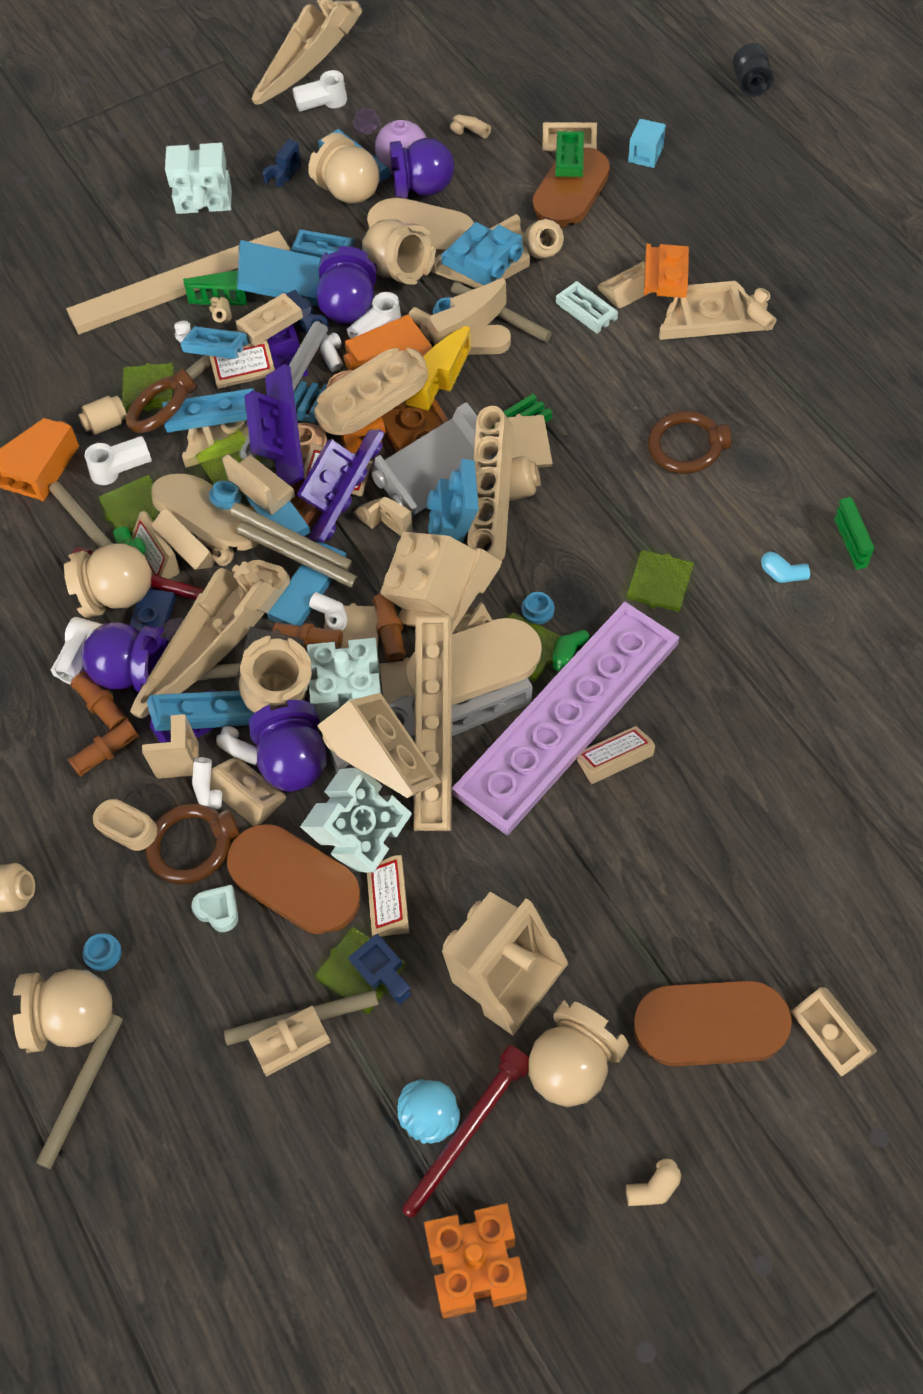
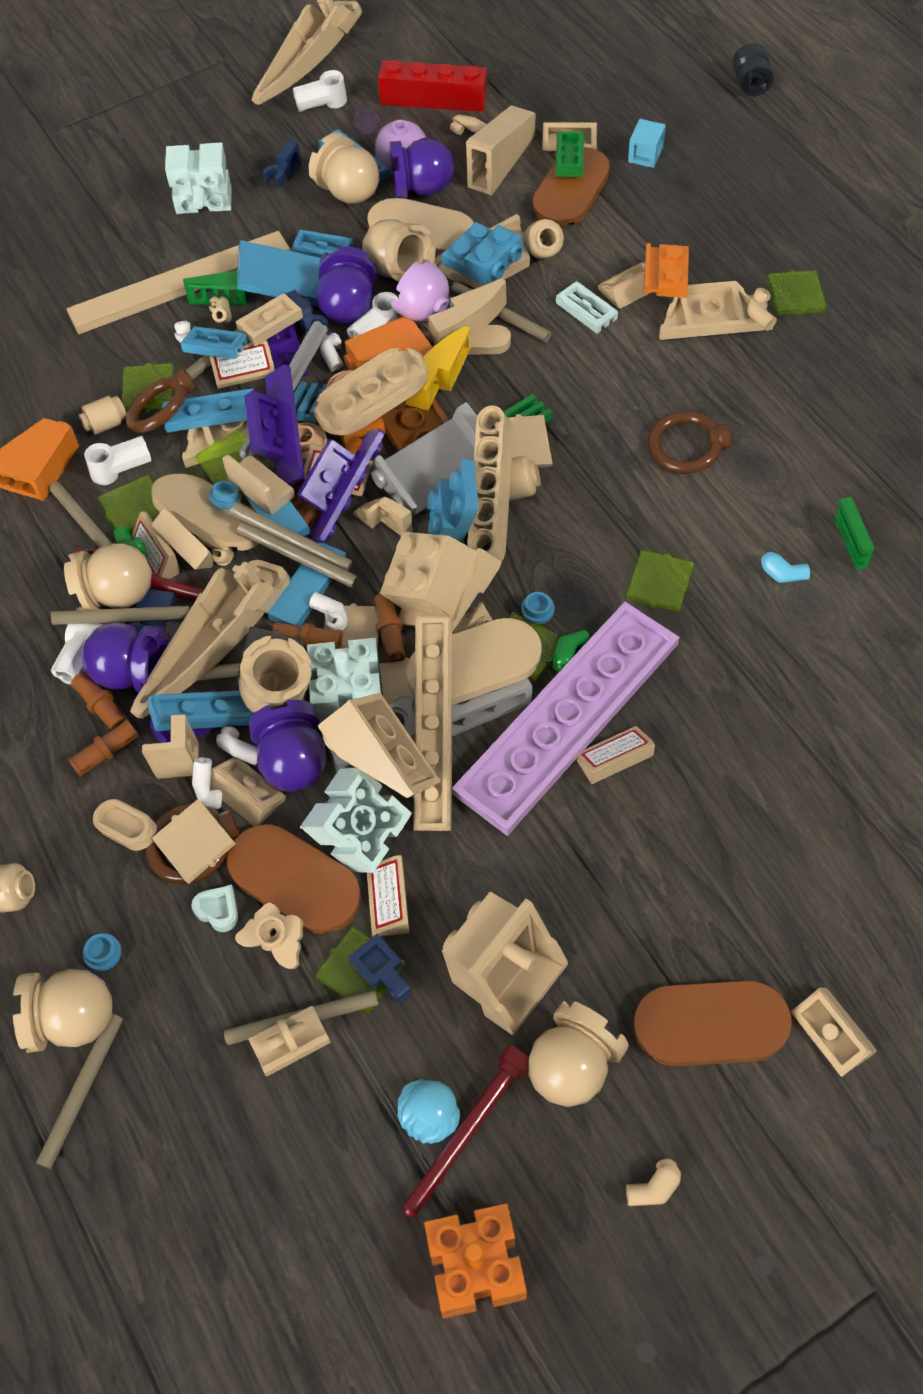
none -> dark tan bar [51,606,190,625]
none -> tan piece [152,799,236,884]
none -> tan animal [235,903,303,969]
none -> red brick [378,60,487,112]
none -> lavender cylinder [392,259,449,322]
none -> tan slope [466,105,535,195]
none -> clear neon green piece [768,270,826,315]

